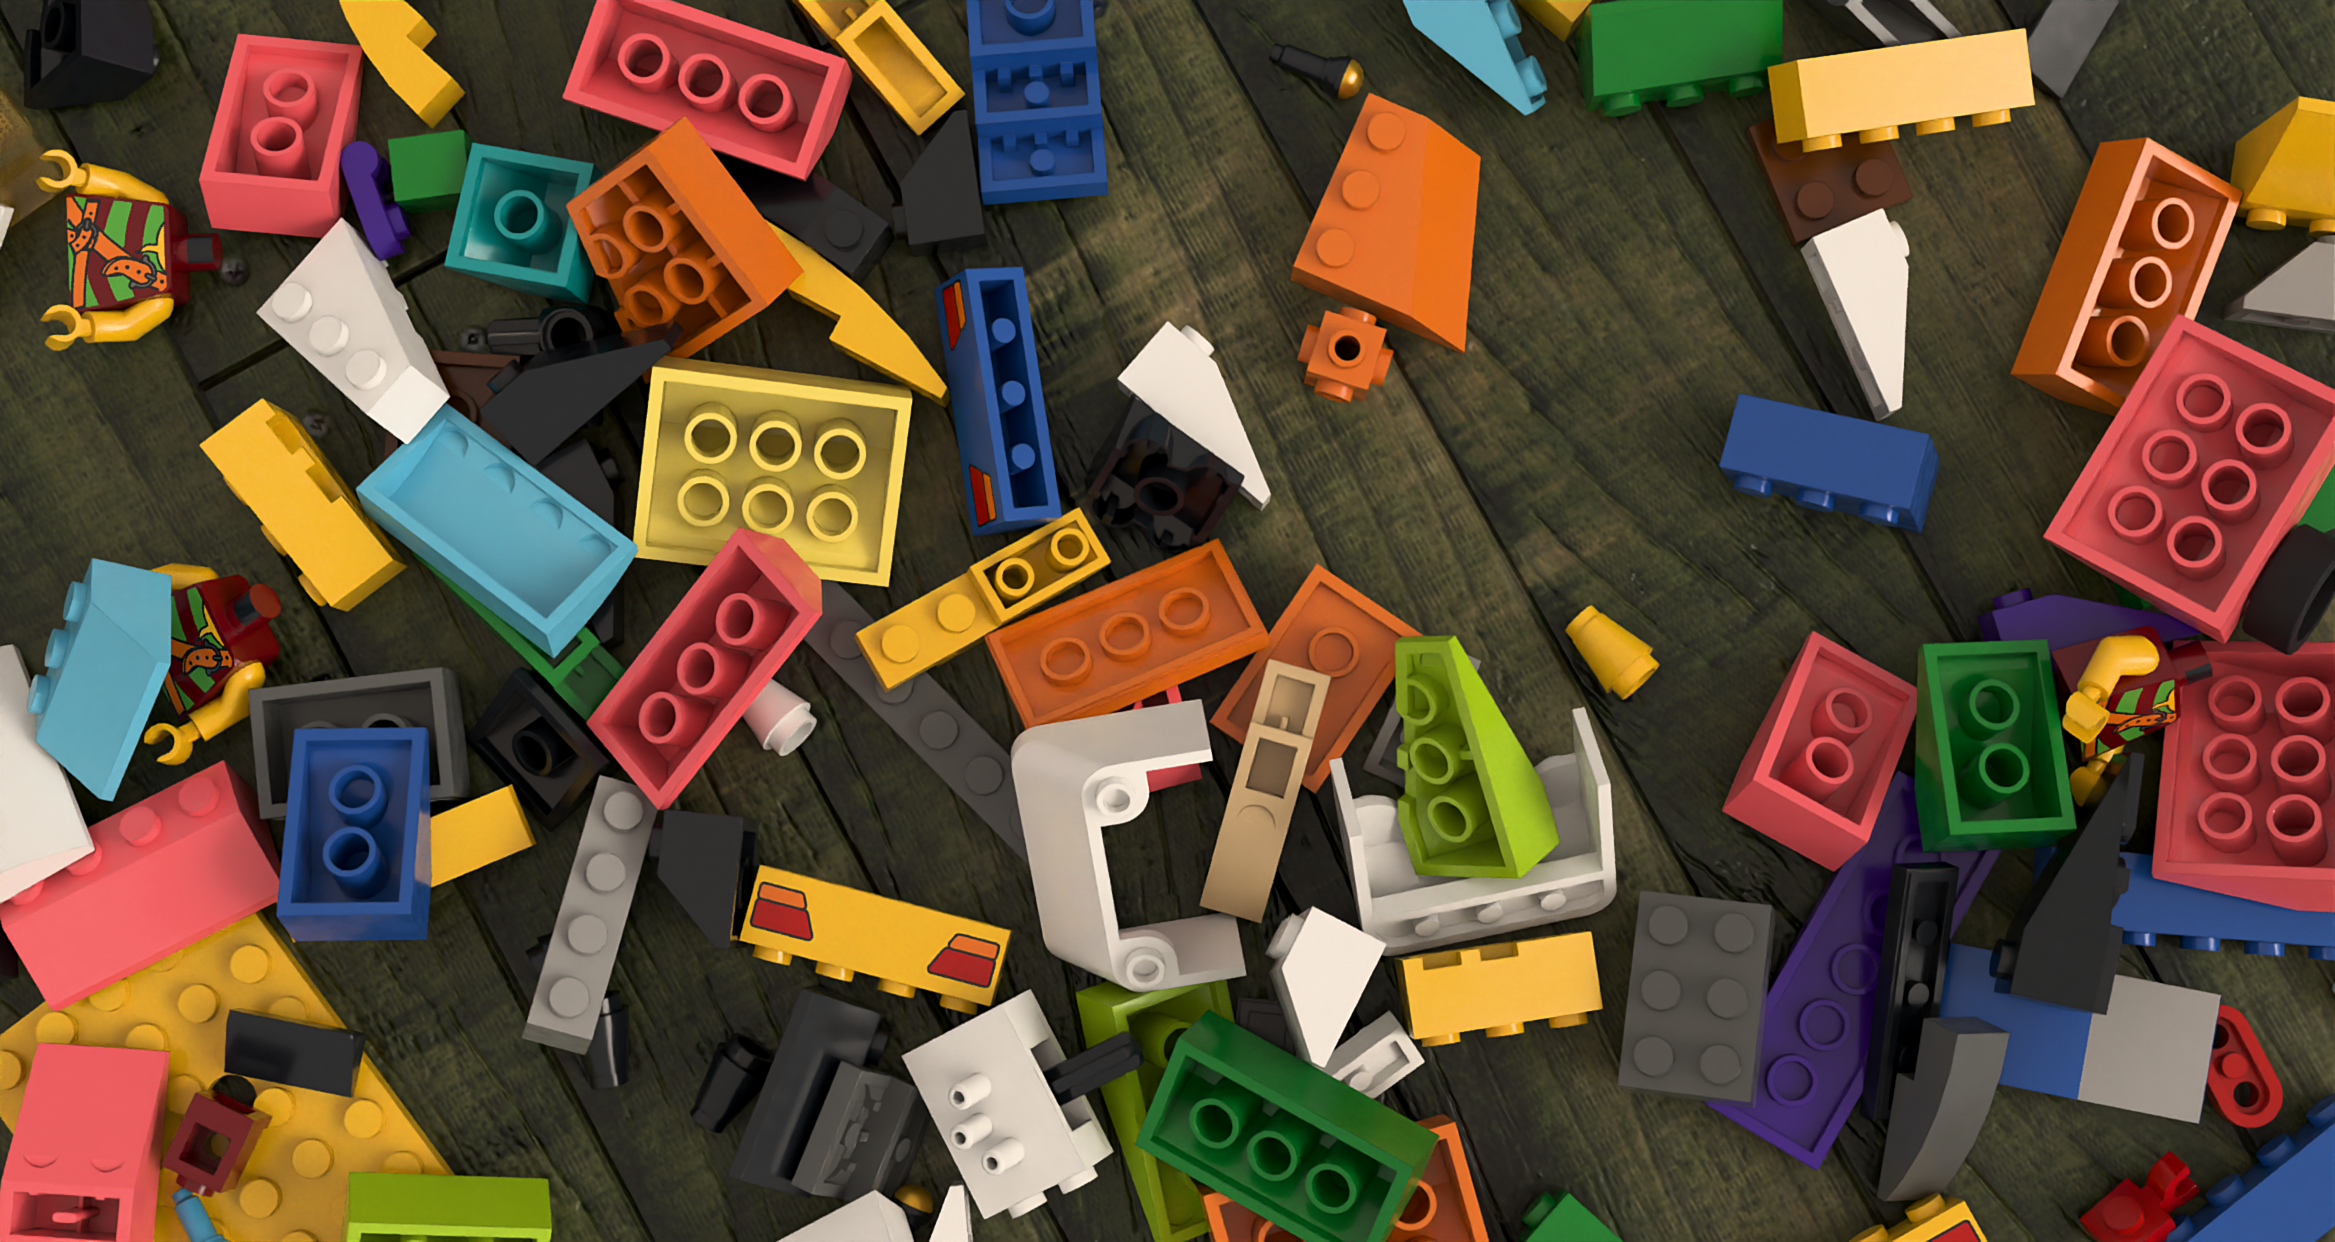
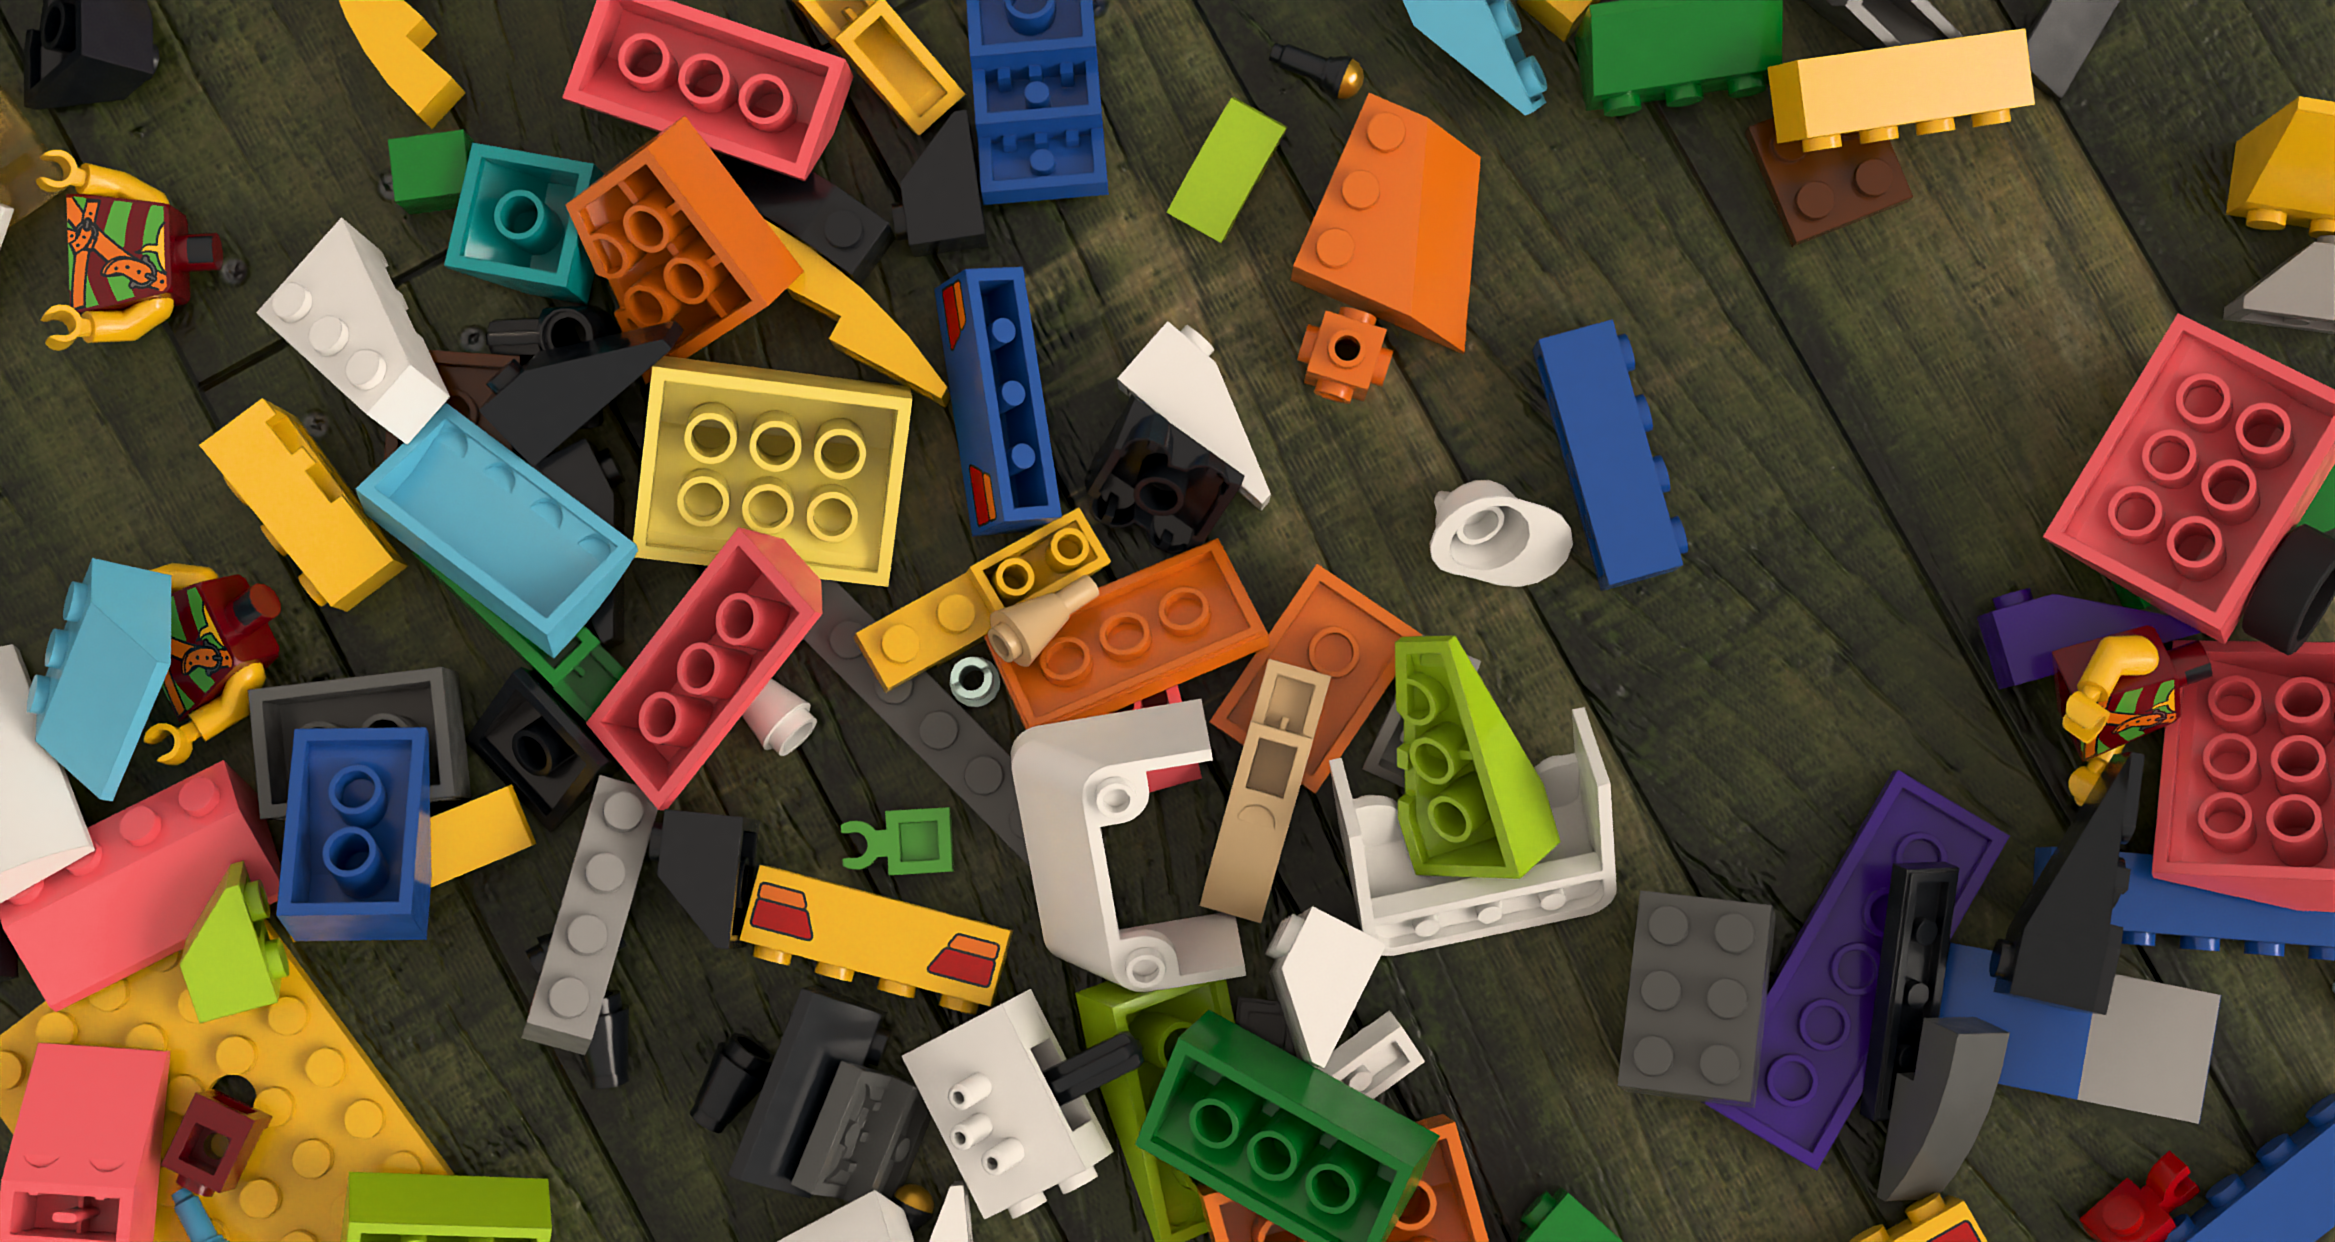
coral slope [199,34,365,238] -> none
black slope [224,1008,367,1098] -> none
dark purple plate [340,141,413,261] -> none
yellow wedge [1394,931,1603,1047] -> none
yellow cone [1565,605,1660,700] -> none
blue wedge [1719,393,1941,534] -> none
coral slope [1722,631,1917,872] -> none
white slope [1801,208,1909,422] -> none
green slope [1914,639,2077,853] -> none
orange slope [2010,137,2243,417] -> none
red plate [2205,1004,2283,1128] -> none
none -> lime slope [180,861,289,1023]
none -> bright green plate [841,807,954,876]
none -> light aqua pin [950,656,1001,707]
none -> tan cone [988,575,1099,667]
none -> lime slope [1166,97,1288,243]
none -> white piece [1430,480,1573,587]
none -> blue brick [1532,319,1688,591]

